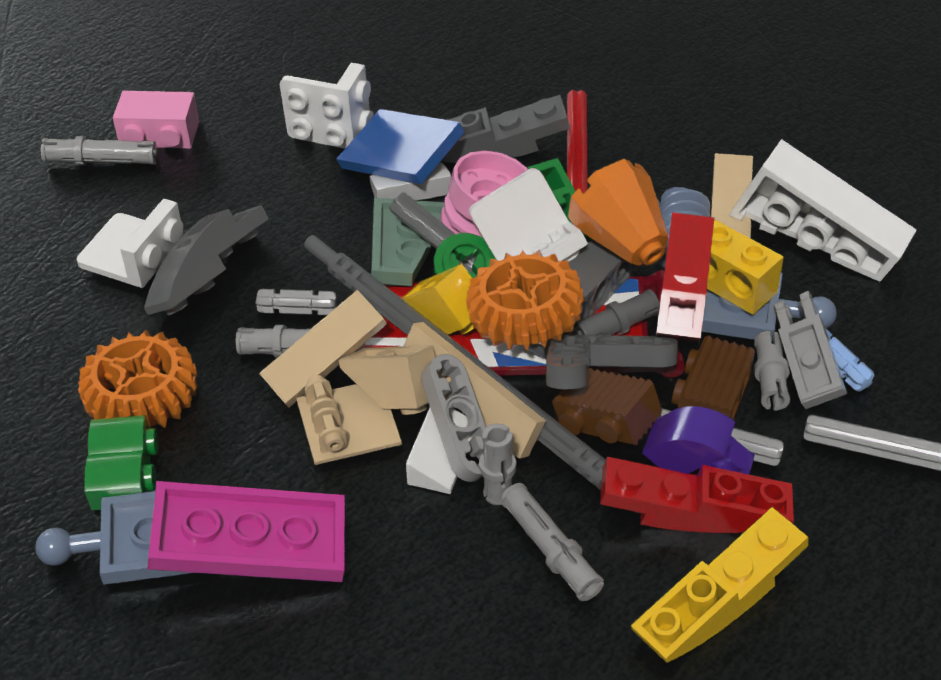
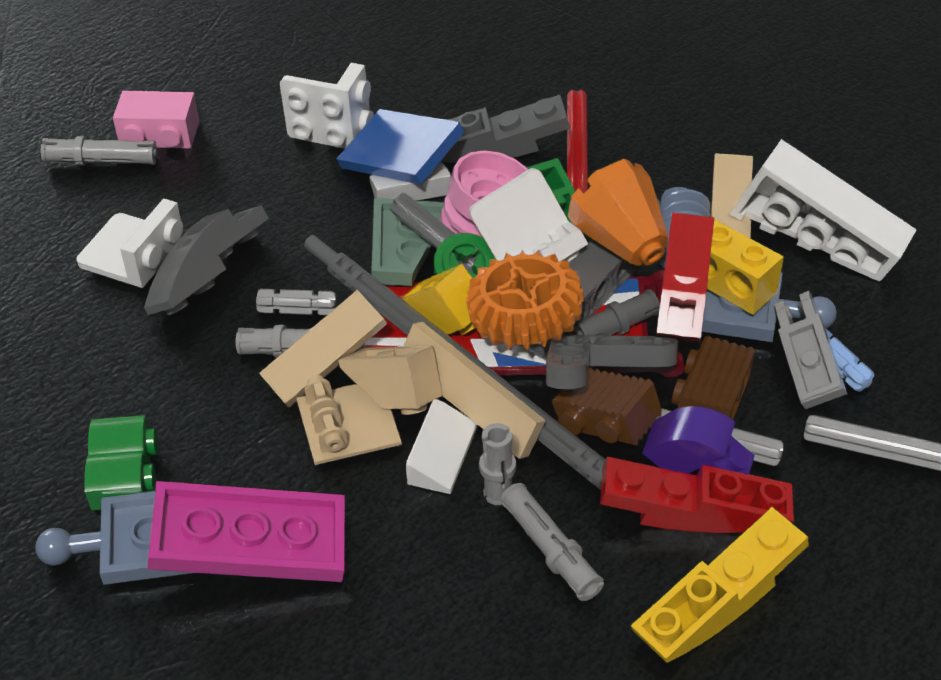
orange gear [78,330,197,429] -> none
light grey beam [421,354,486,482] -> none
light grey pin [754,331,790,411] -> none

